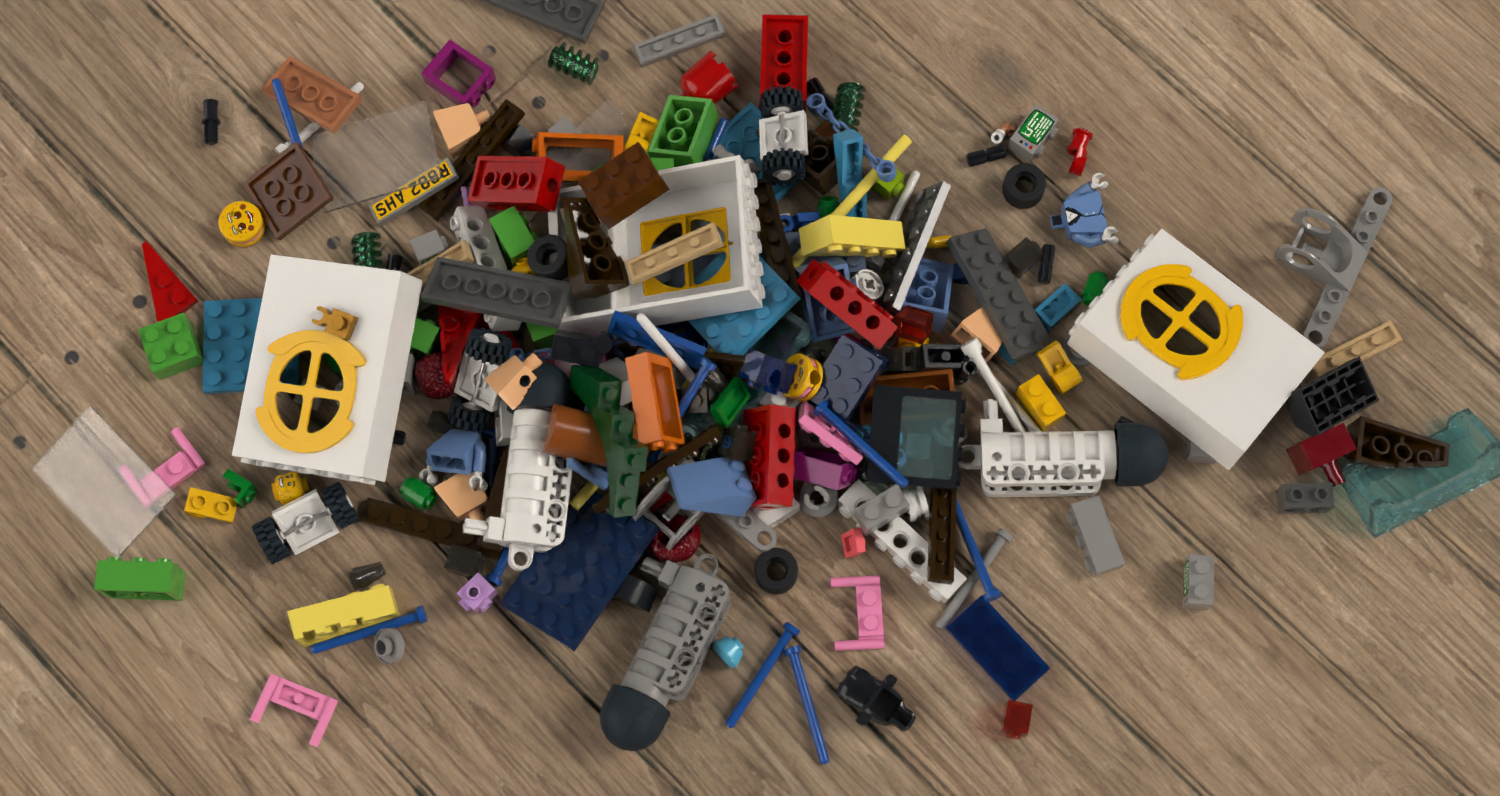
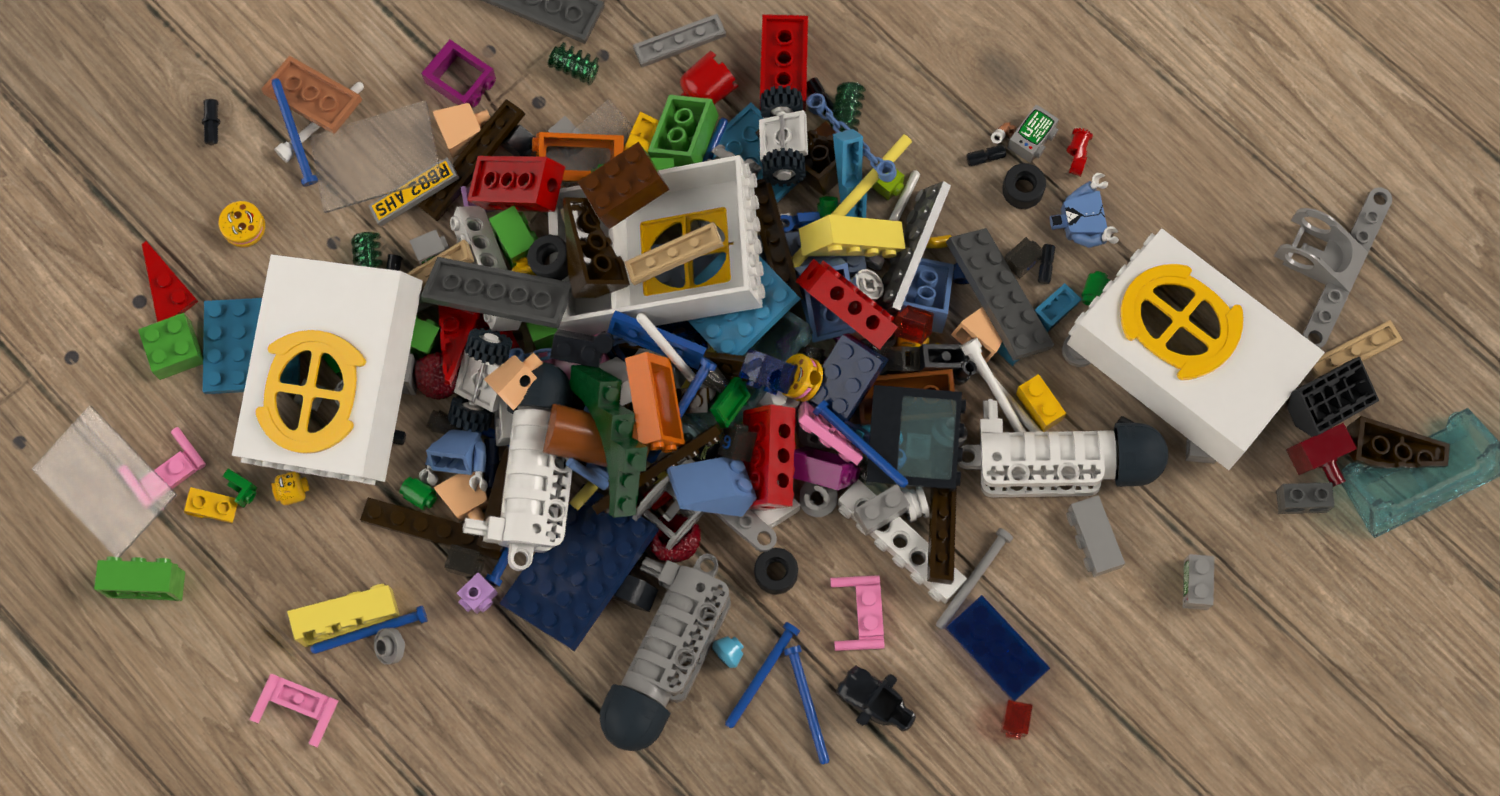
reddish brown plate [242,142,334,240] -> none
plate [252,481,359,565] -> none
pearl gold plate [312,306,358,341] -> none
clear smoke cone [347,562,386,591] -> none
coral plate [841,528,866,558] -> none
blue bar [956,498,1001,602] -> none
yellow plate [1036,340,1083,394] -> none

